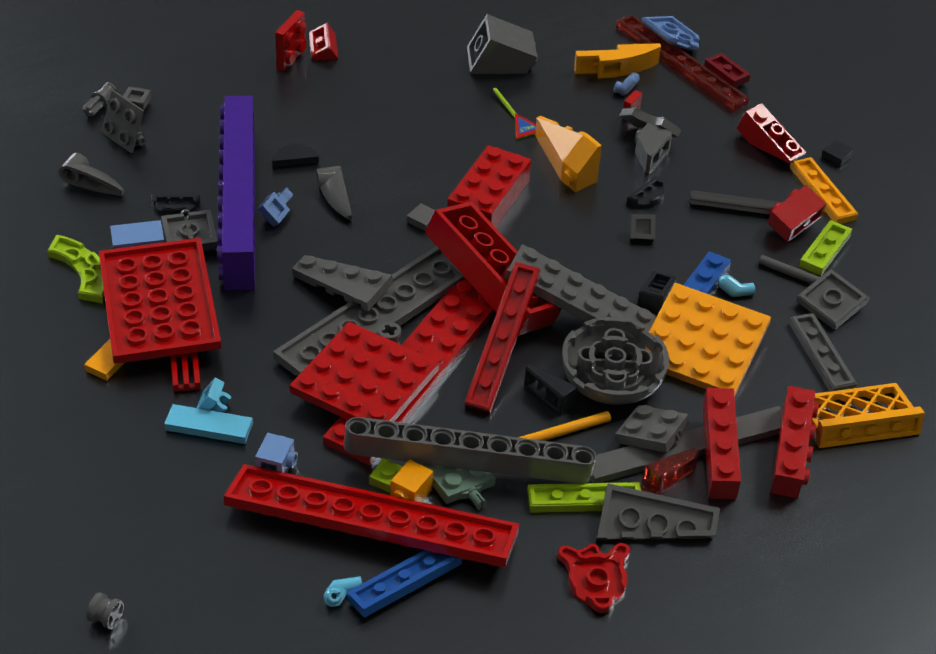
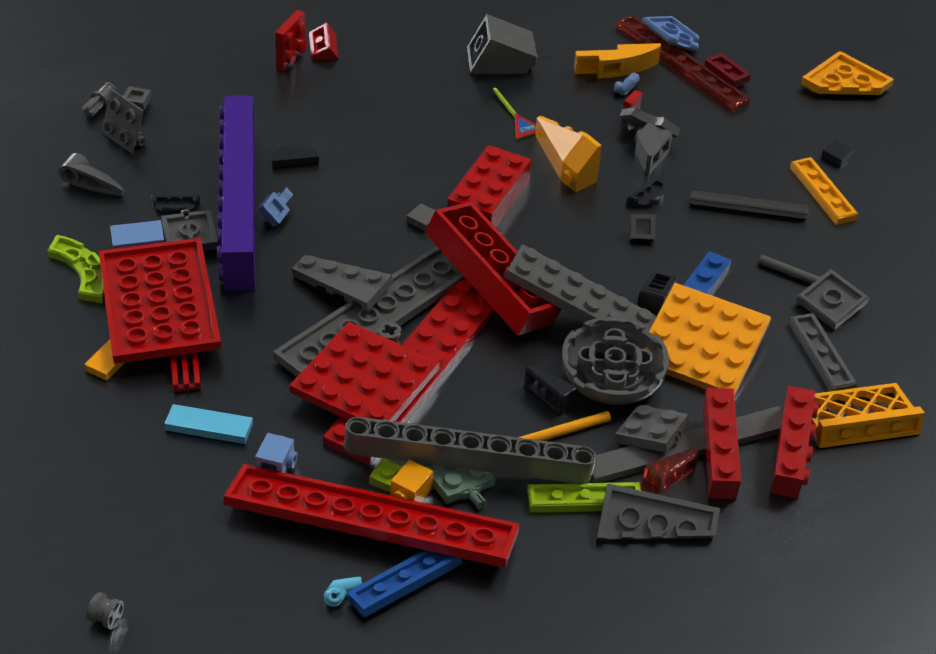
medium azure tile [197,377,231,413] -> none
dark grey piece [316,165,352,220] -> none
red tile [464,262,541,414] -> none
red tile [557,543,630,613] -> none
medium azure arm [718,275,755,297] -> none
red slope [736,103,806,163] -> none
red brick [768,185,826,242] -> none
lime plate [799,220,852,276] -> none
none -> light orange plate [801,51,894,95]

